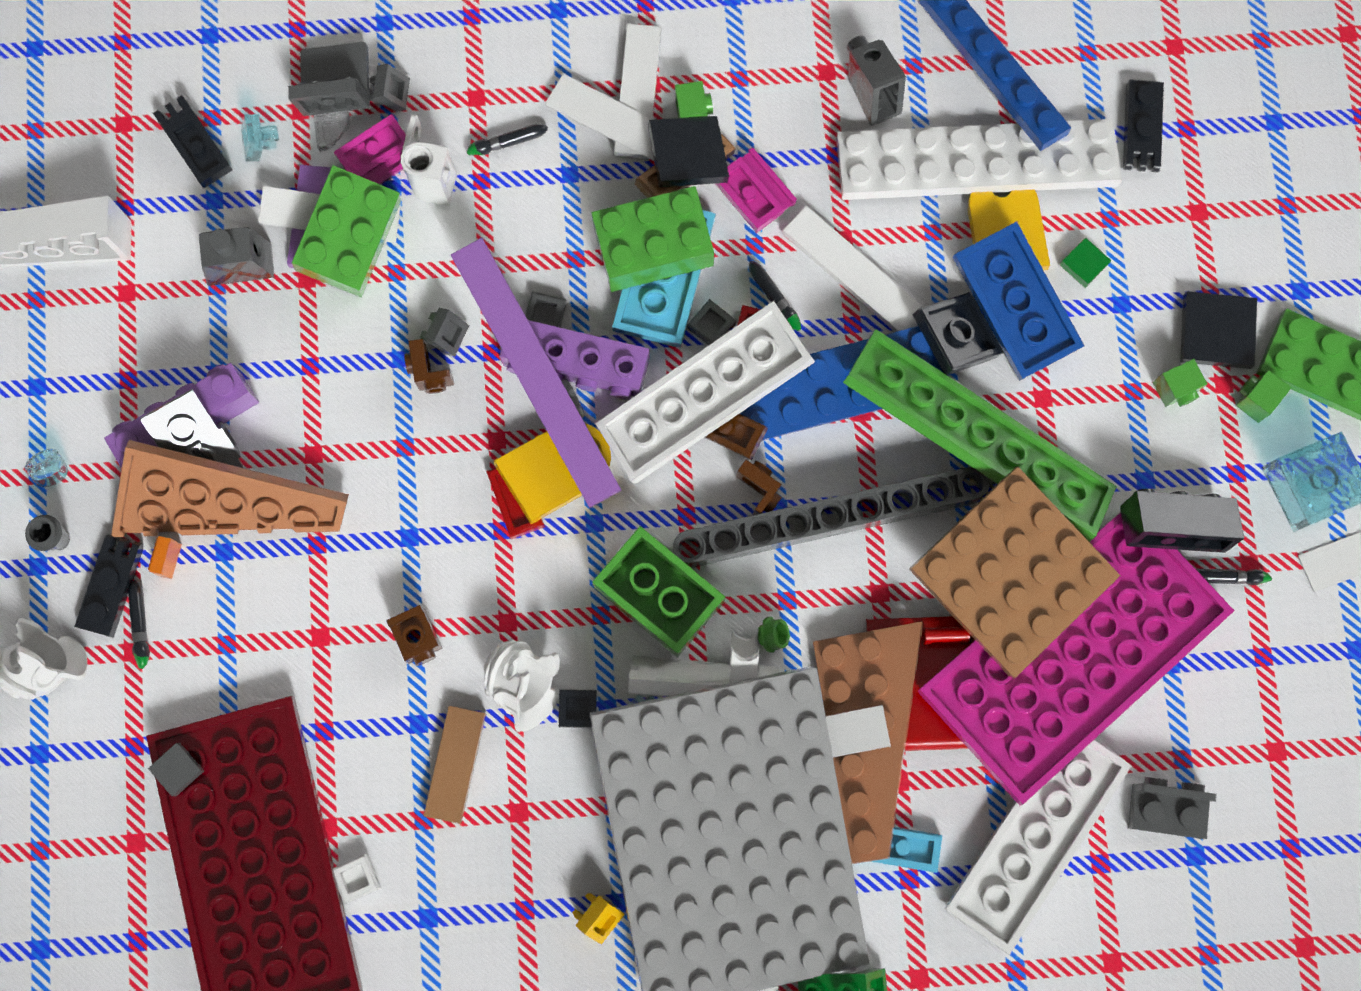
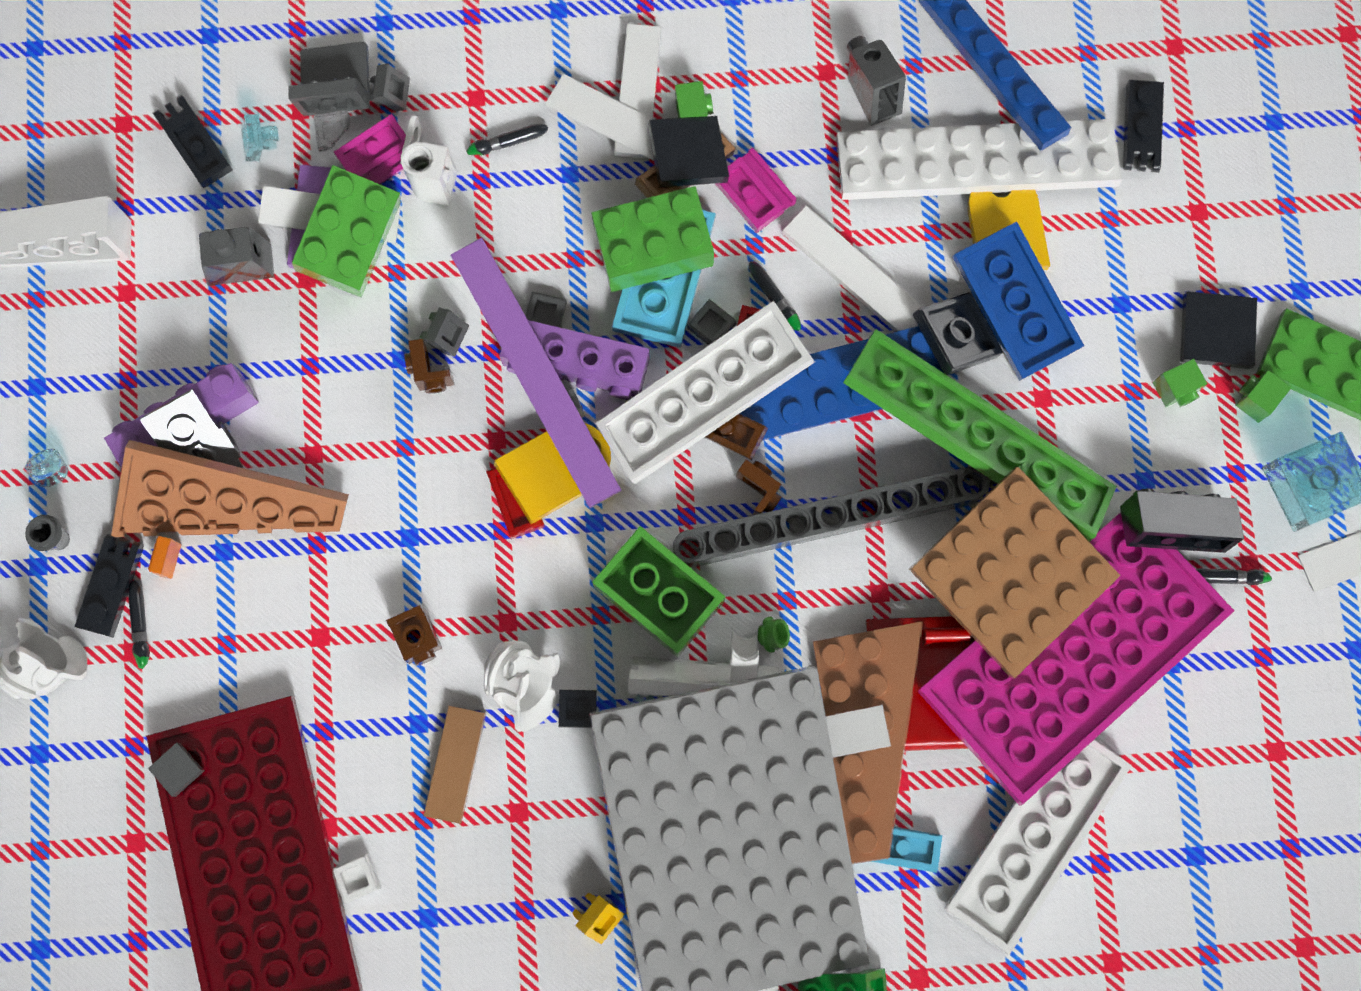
green tile [1060,237,1112,288] -> none
dark grey bracket [1128,777,1217,839] -> none

